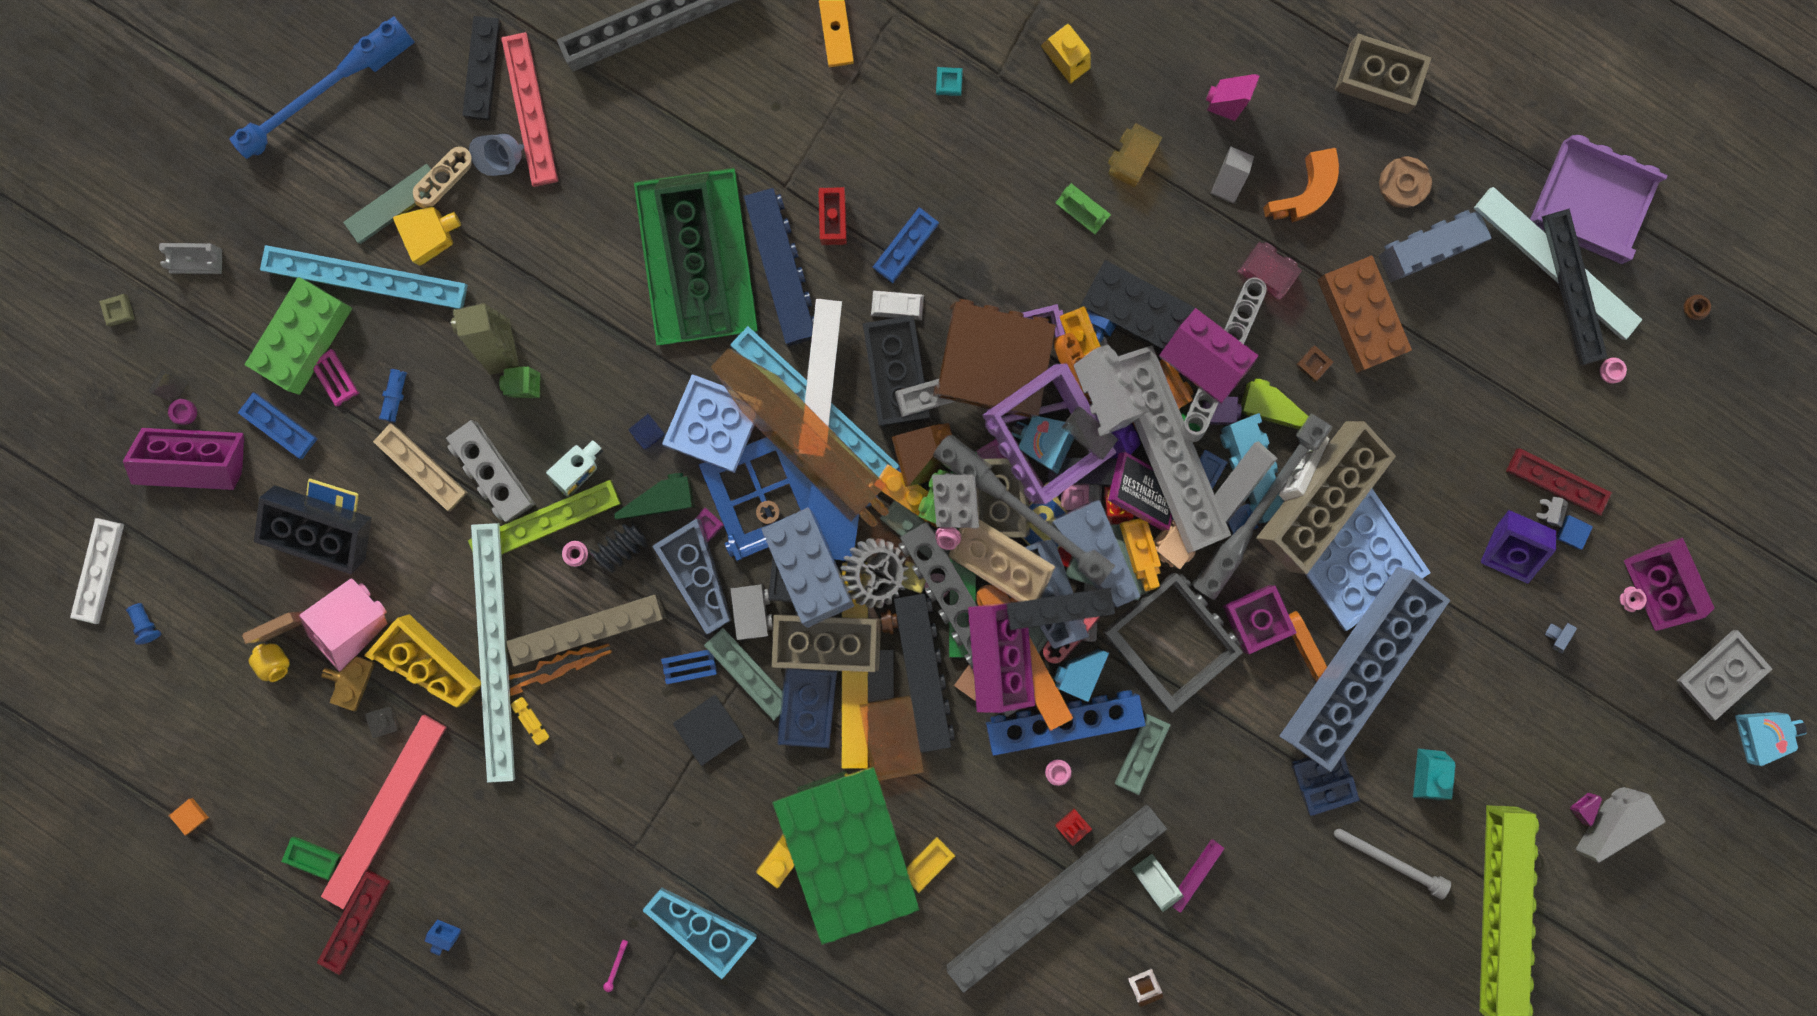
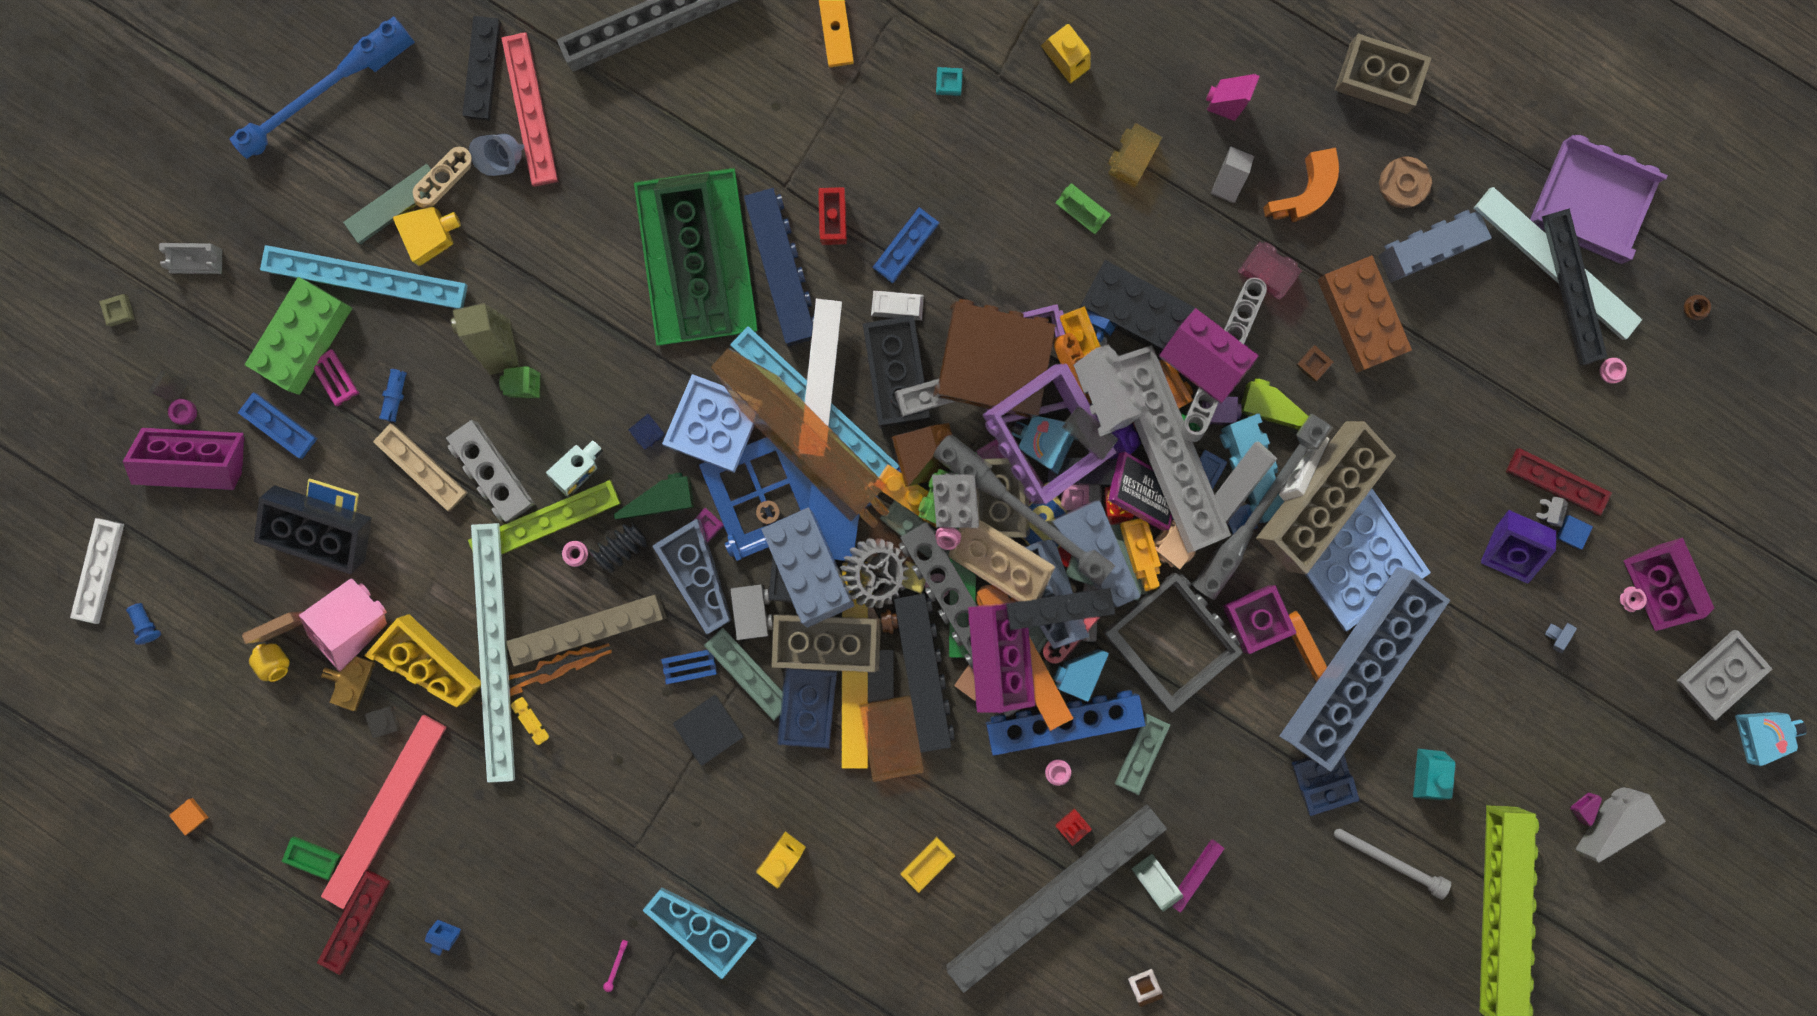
green piece [773,767,919,945] -> none

